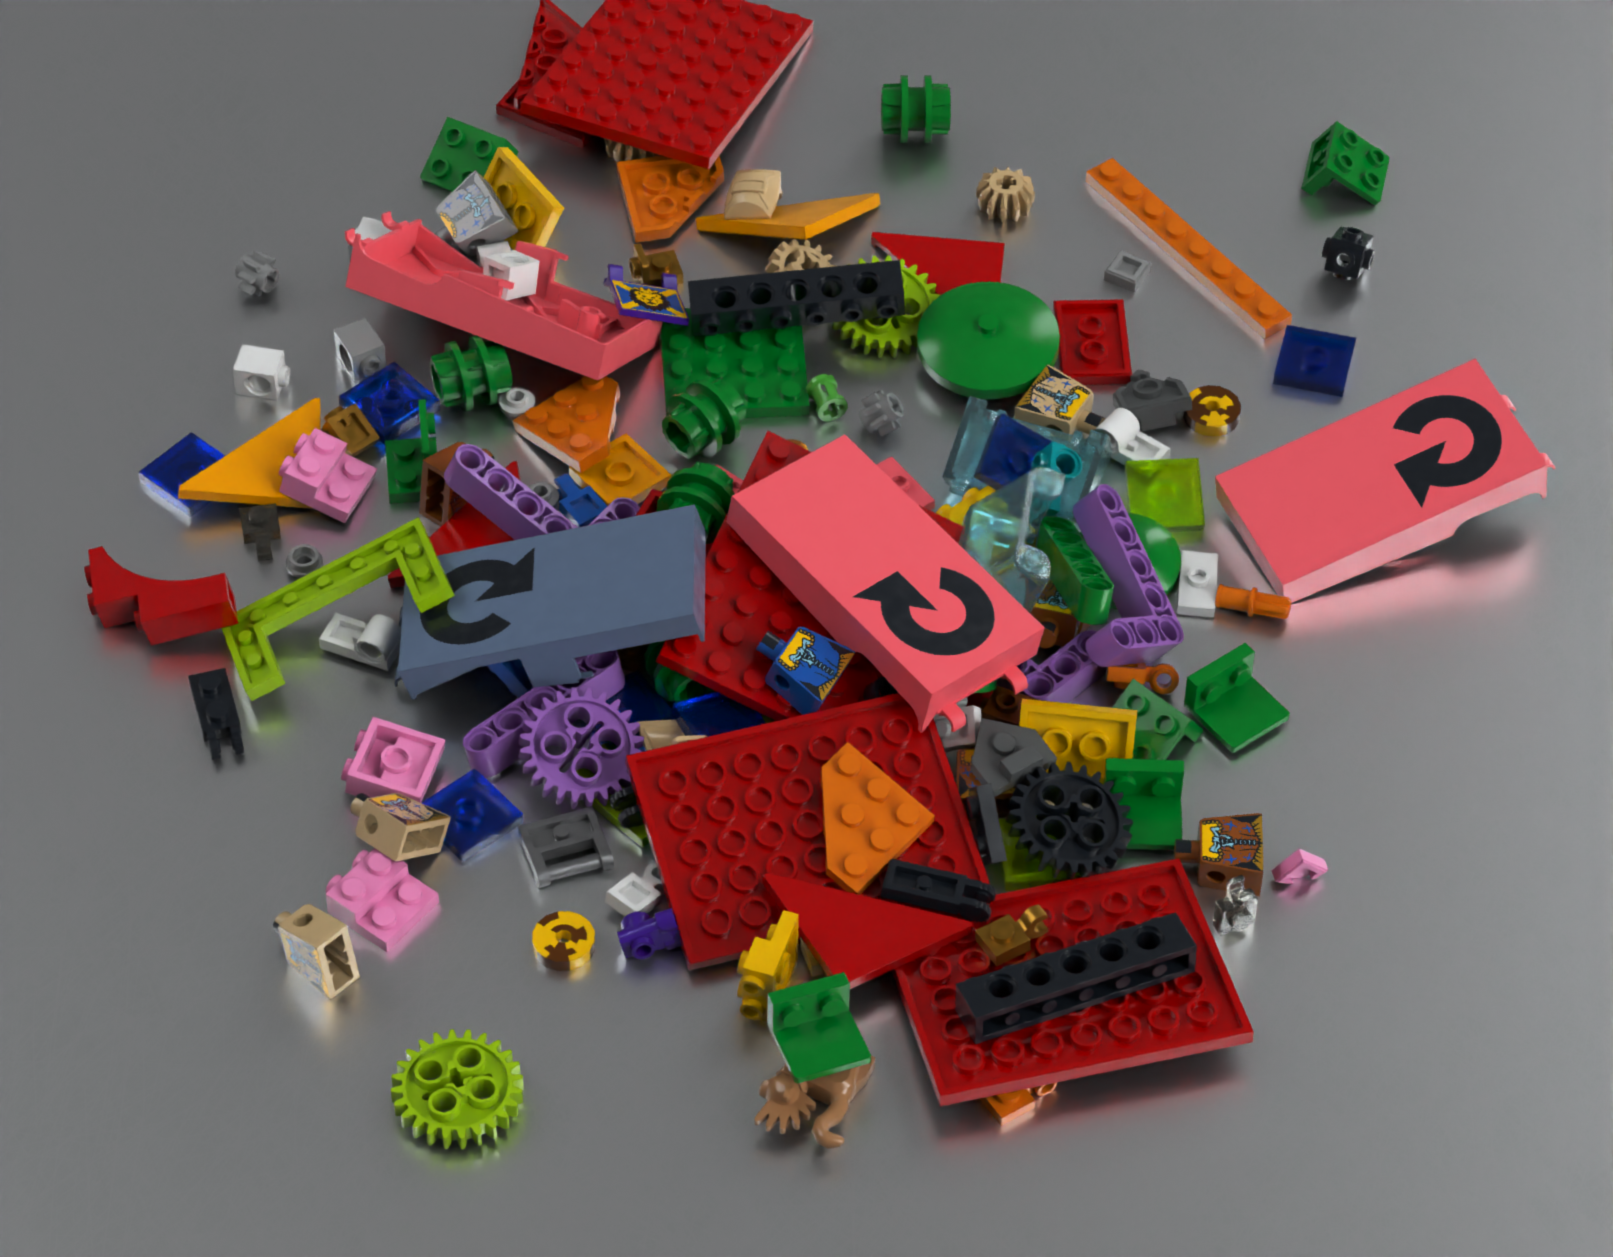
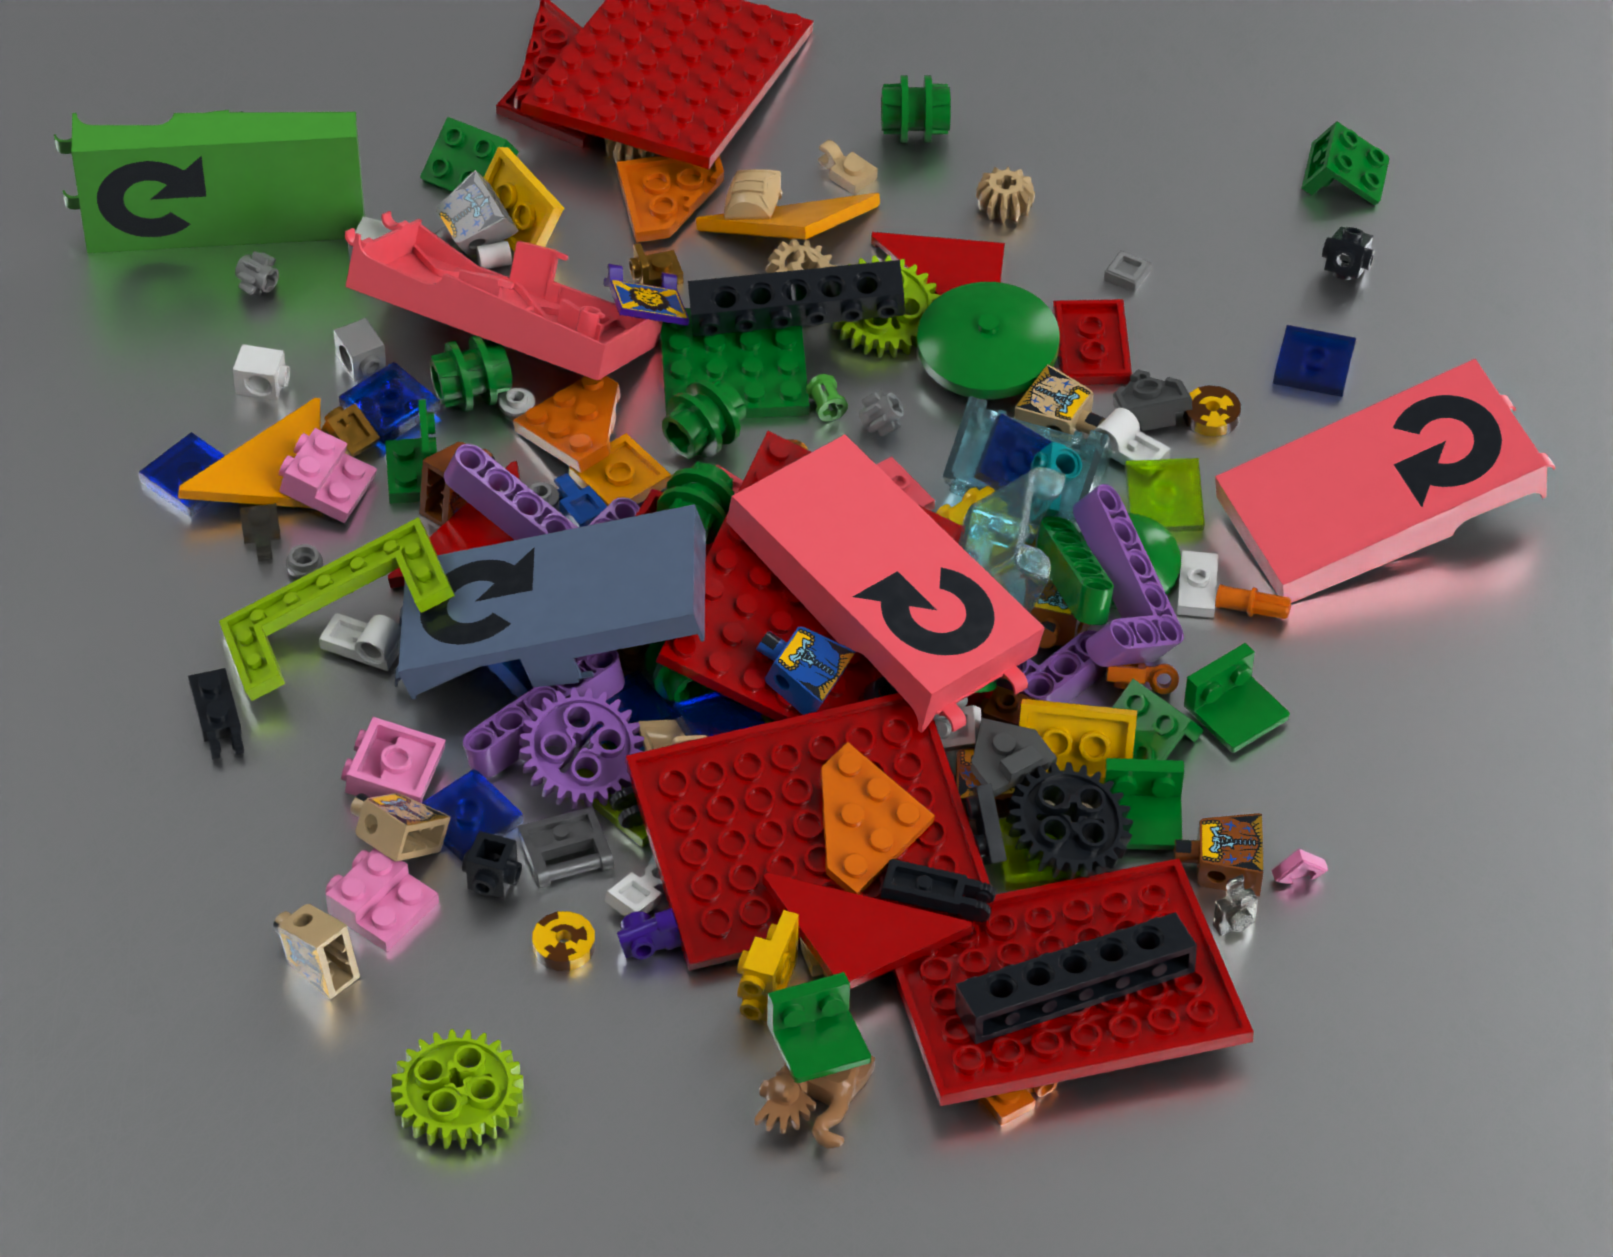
red arch [84,546,238,646] -> none
white brick [483,250,540,301] -> none
pearl gold plate [975,905,1048,967] -> none
orange plate [1085,158,1292,339] -> none
none -> bright green piece [54,110,365,253]
none -> black brick [462,831,522,899]
none -> tan plate [818,139,878,196]

